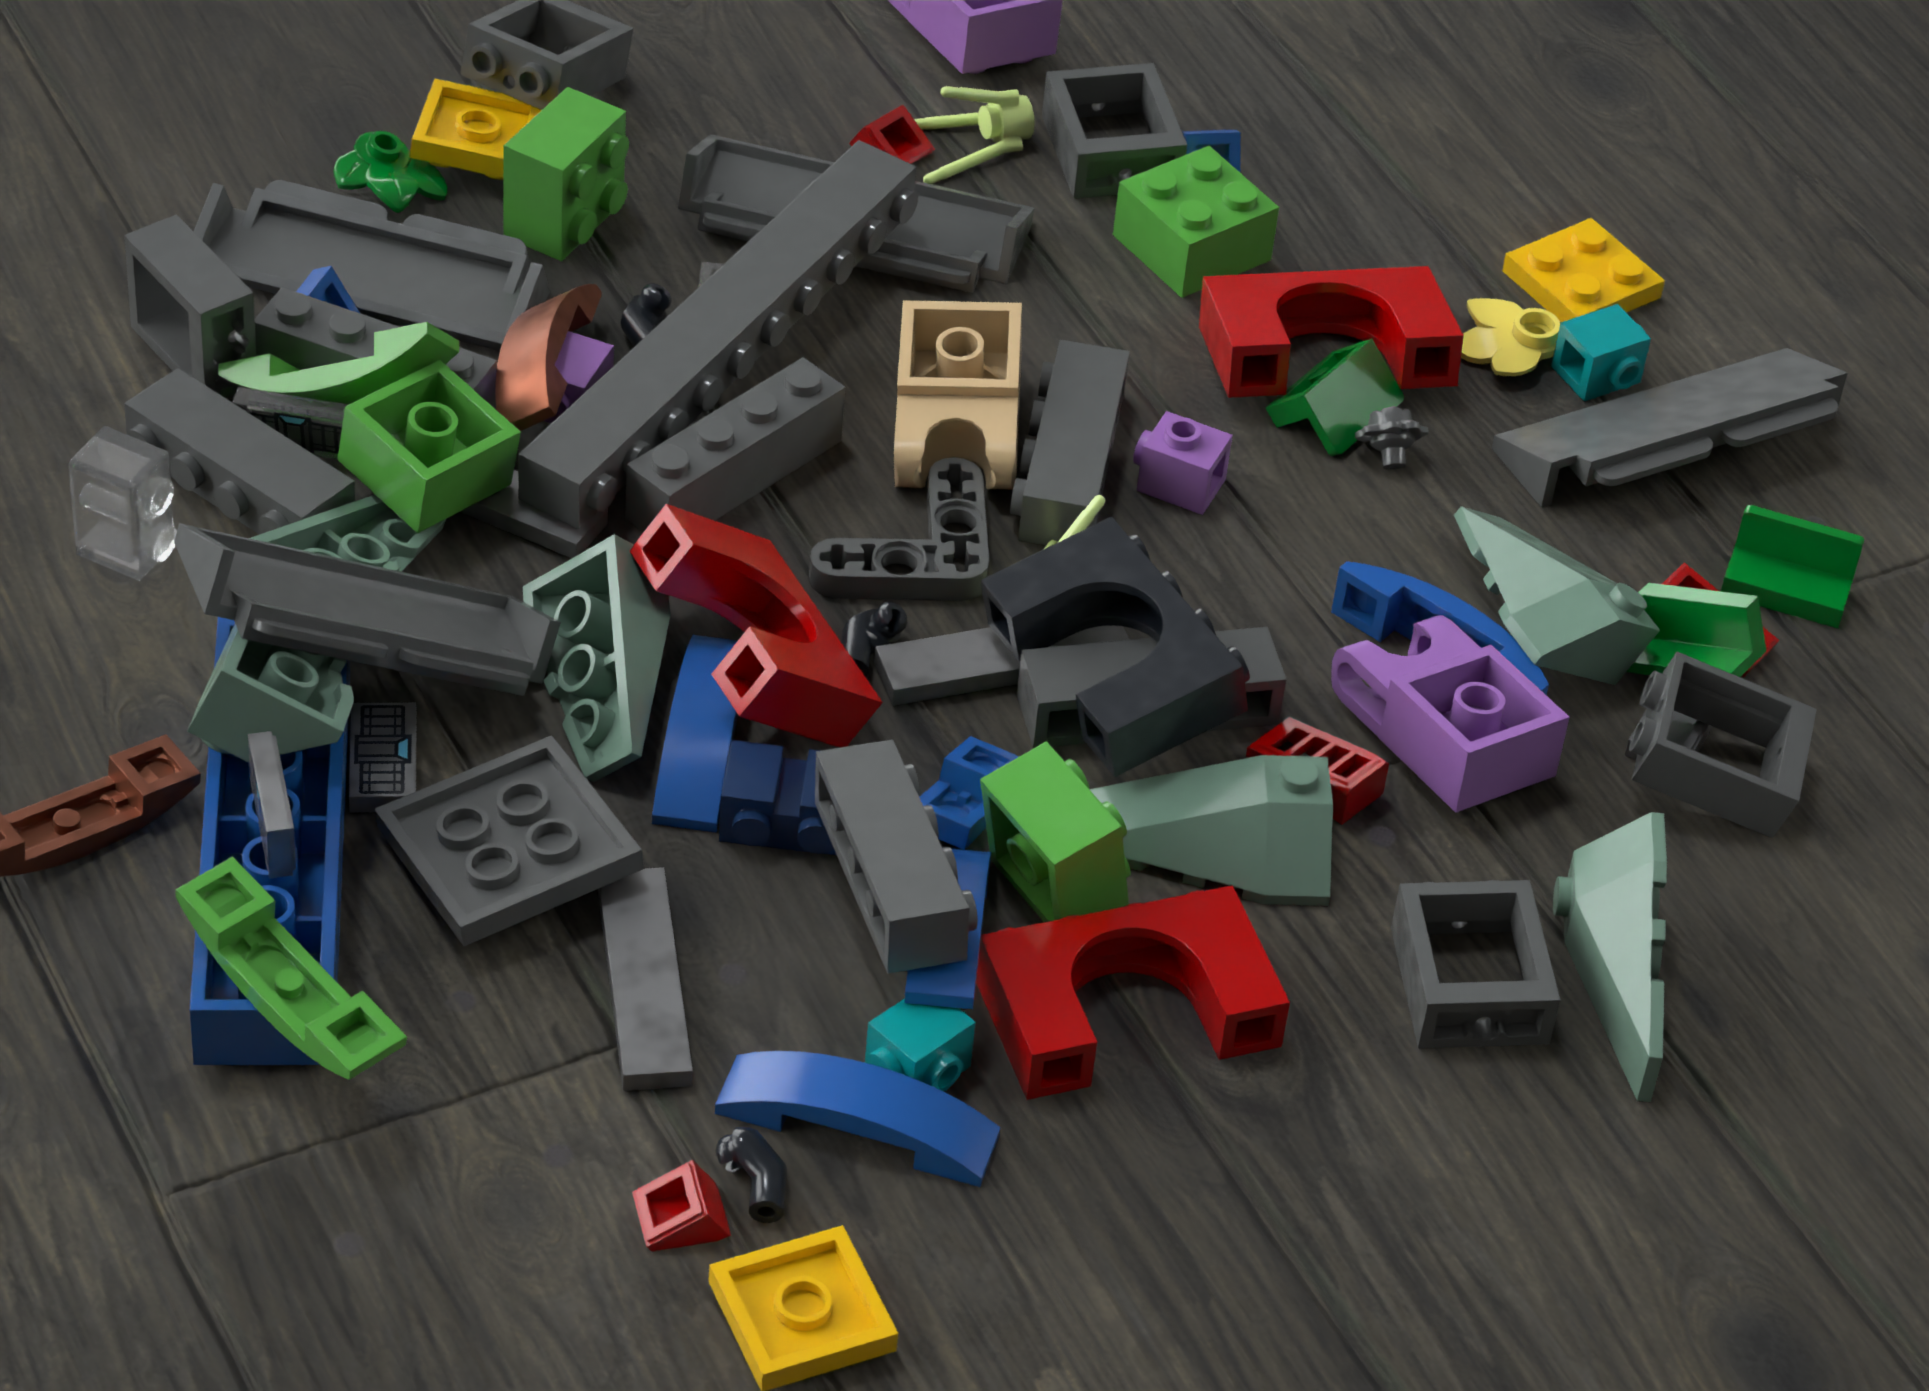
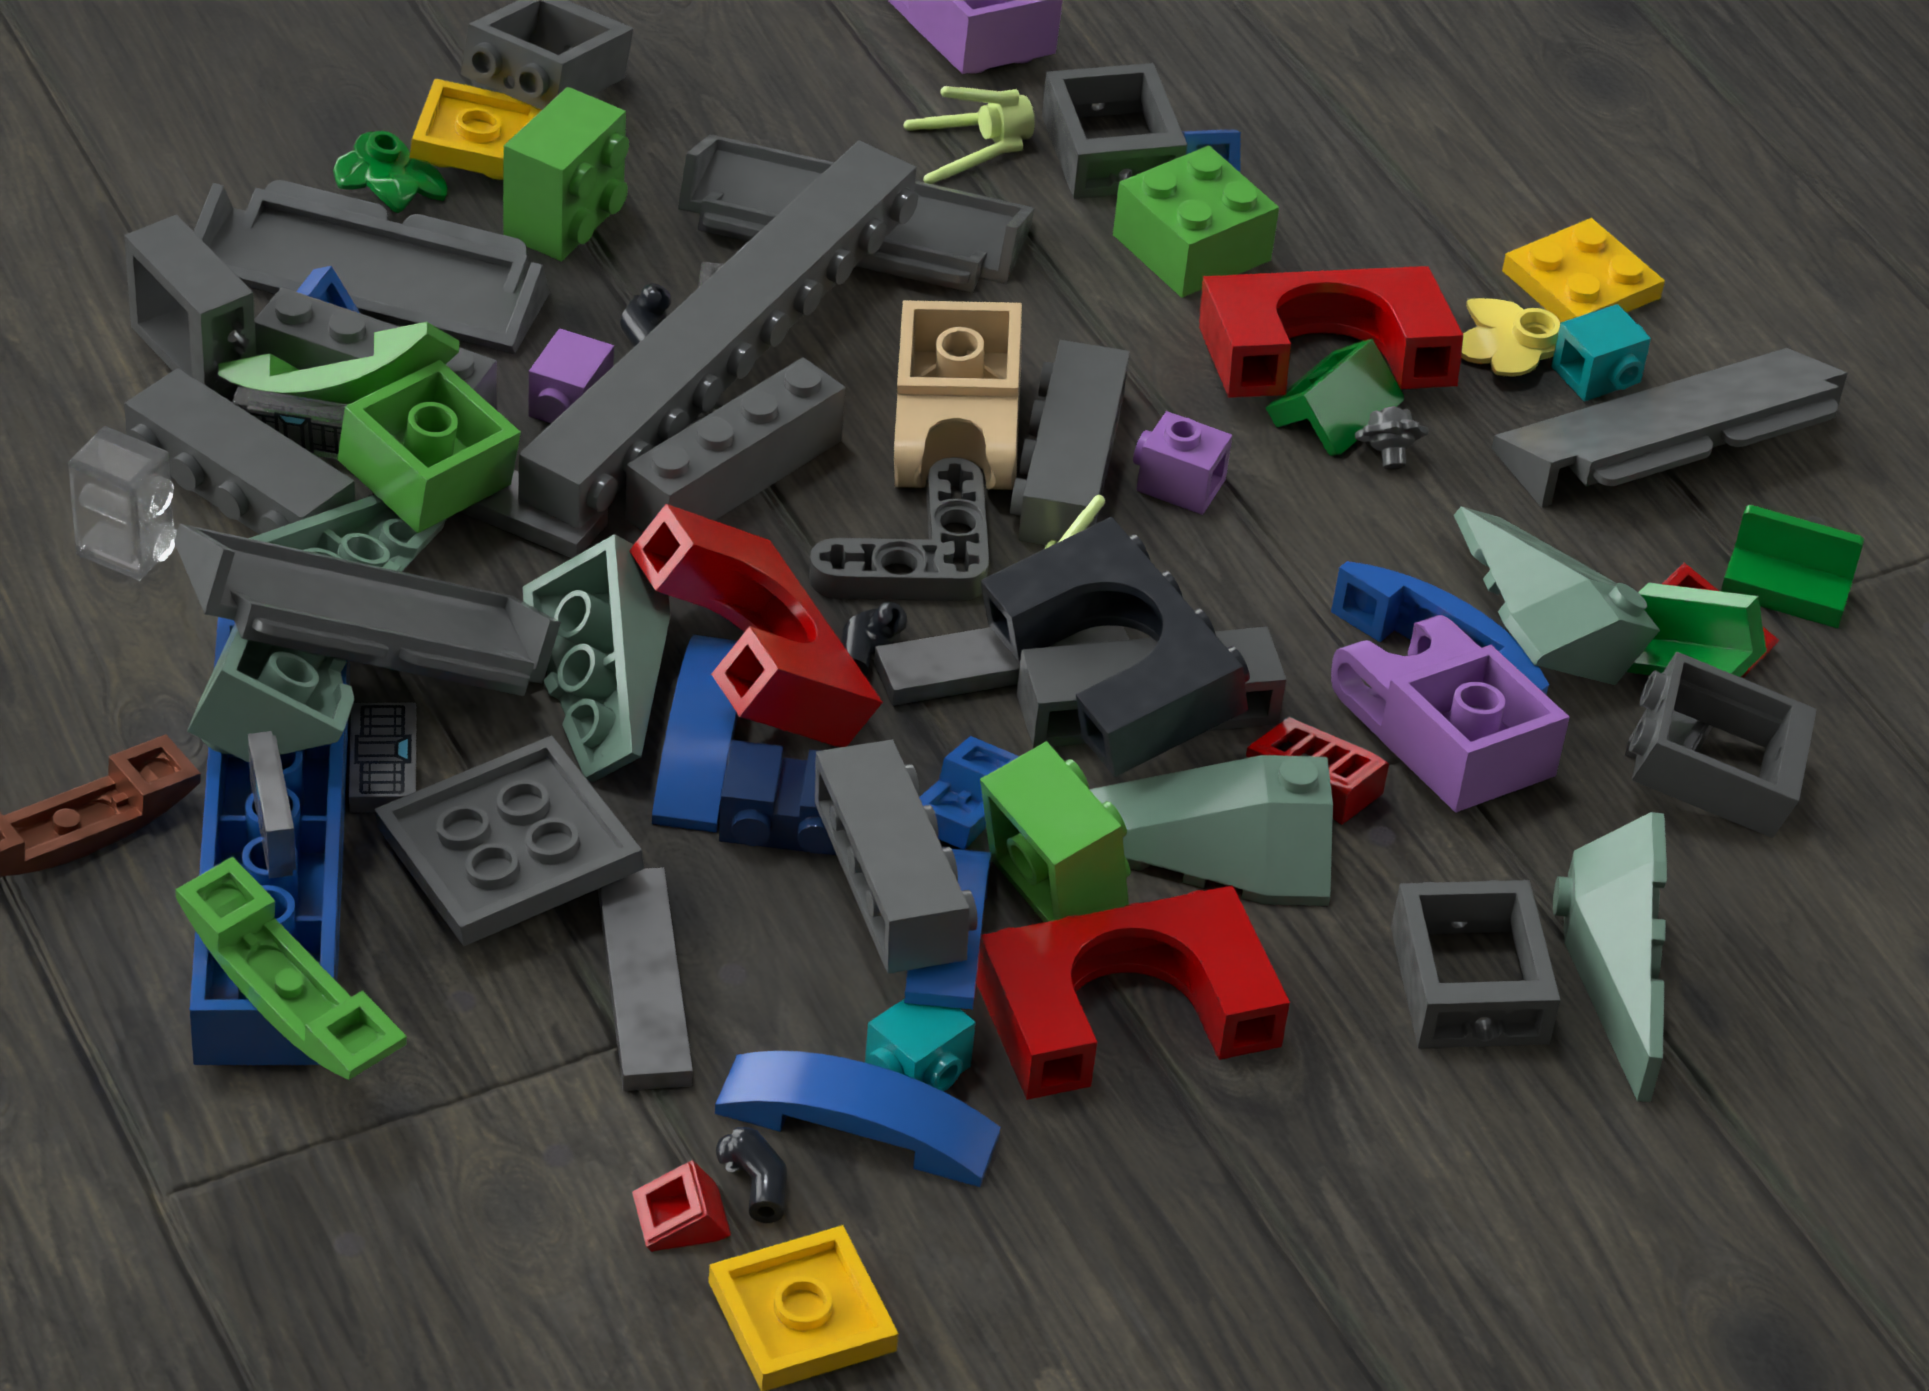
copper slope [495,284,602,431] -> none
red slope [849,104,935,165] -> none

